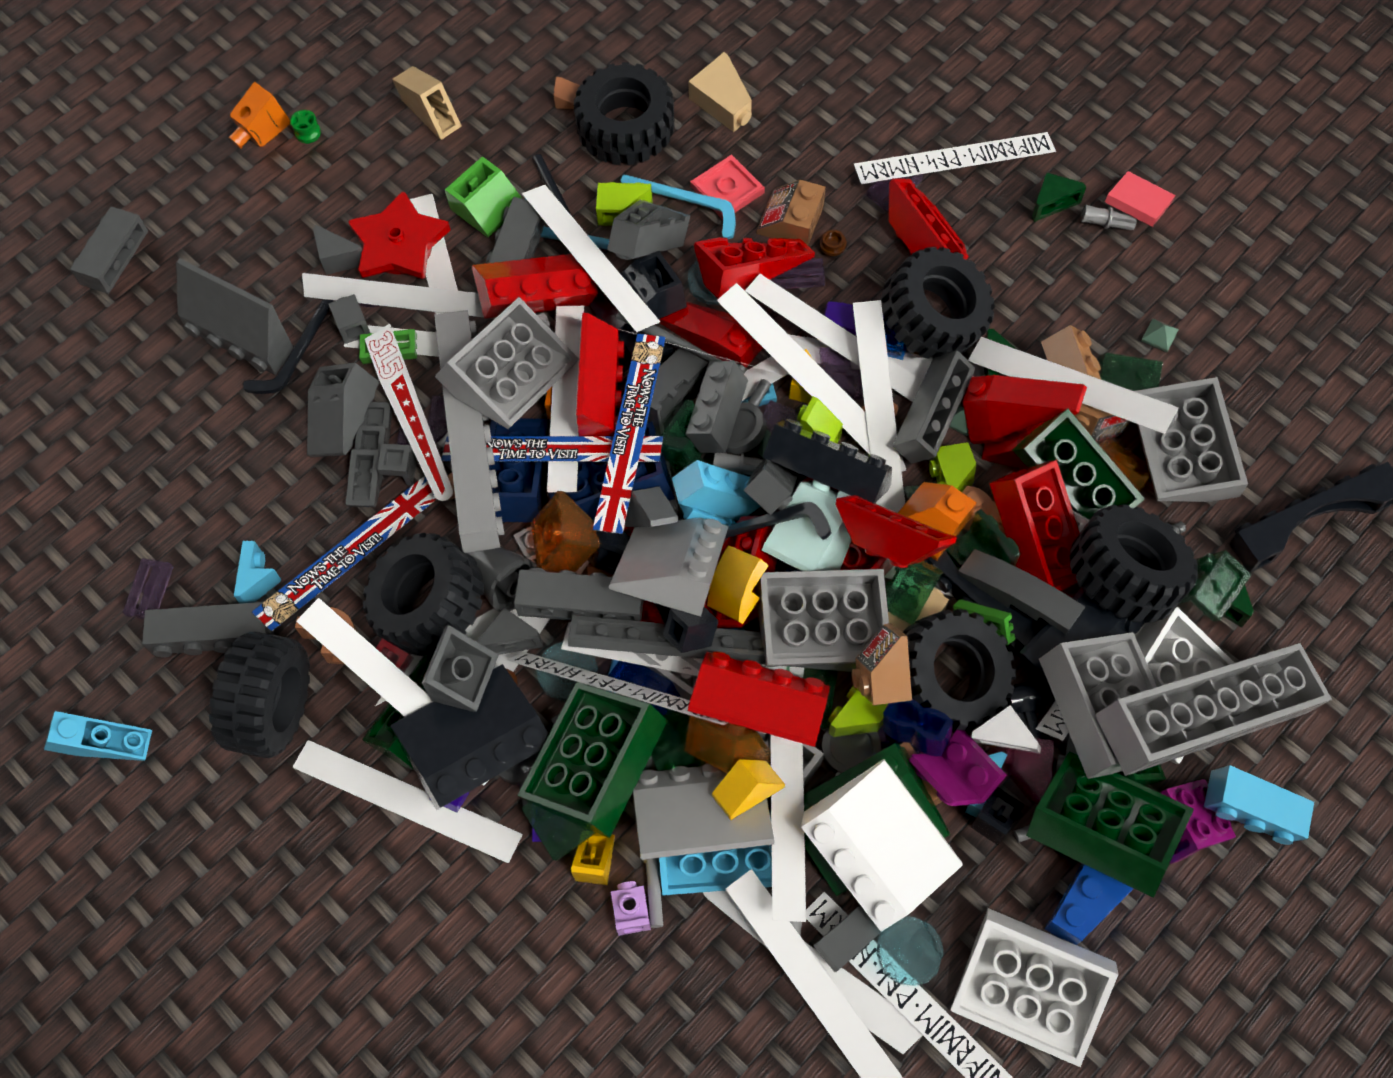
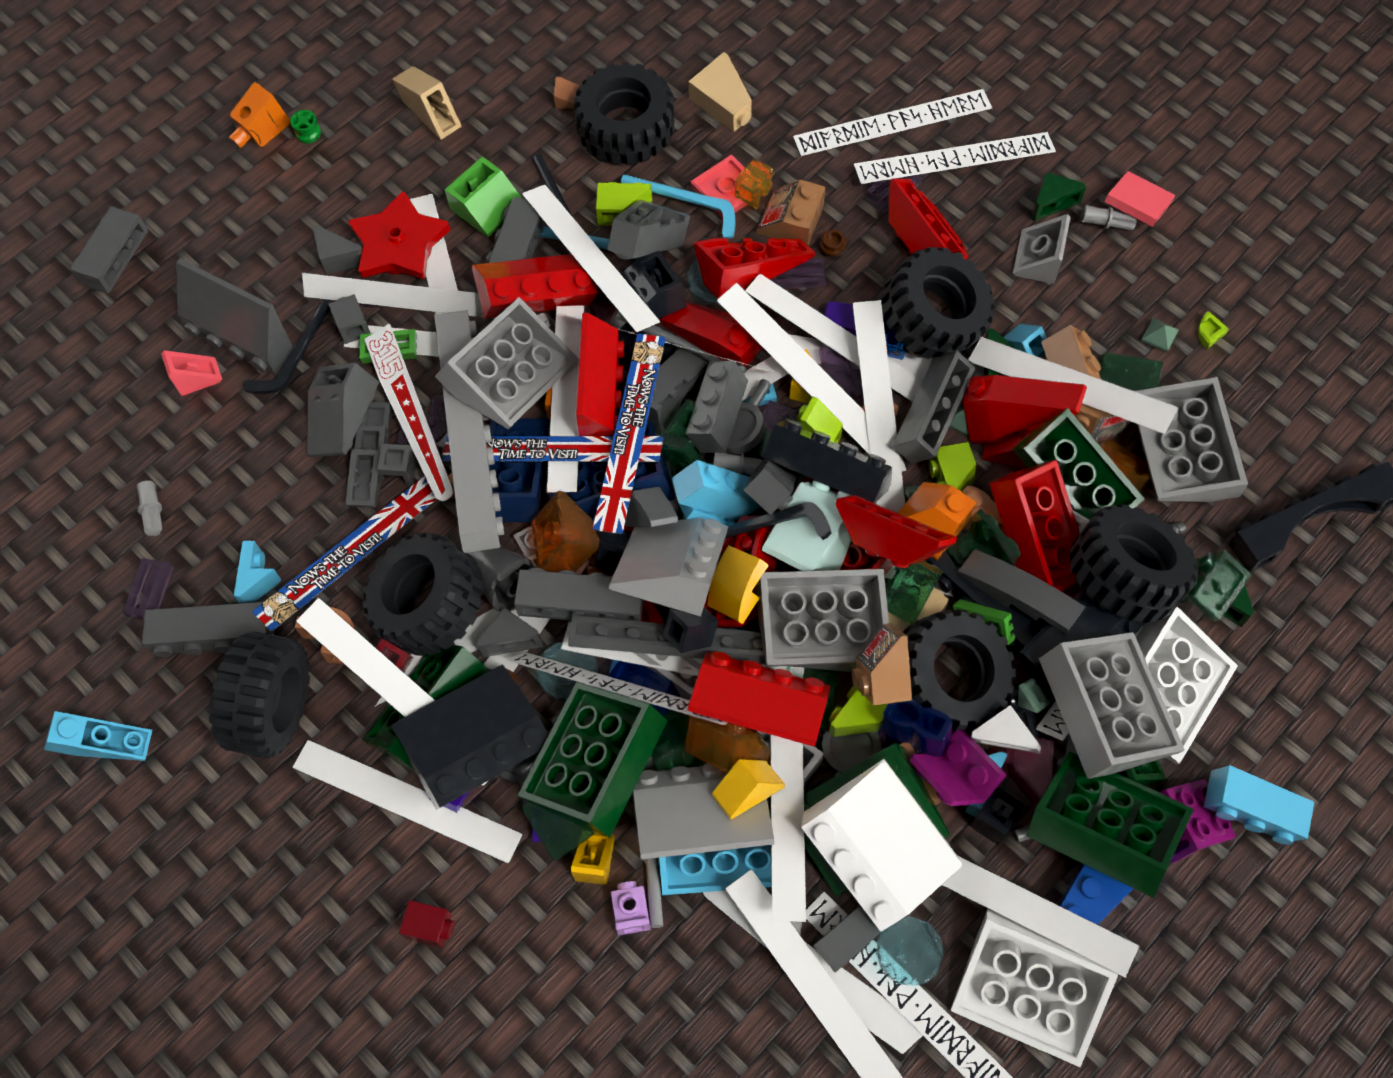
dark grey slope [422,625,499,712] -> none
light grey brick [1095,643,1332,776] -> none
none -> light grey axle [136,481,163,536]
none -> coral slope [161,350,222,396]
none -> dark red brick [399,900,455,948]
none -> clear yellow brick [735,159,774,209]
none -> white sticker [793,89,992,156]
none -> white sticker [942,856,1139,978]
none -> medium azure brick [1003,324,1047,358]
none -> light grey slope [1013,214,1070,284]
none -> sand green slope [1018,678,1050,713]
none -> lime tile [1198,311,1229,349]

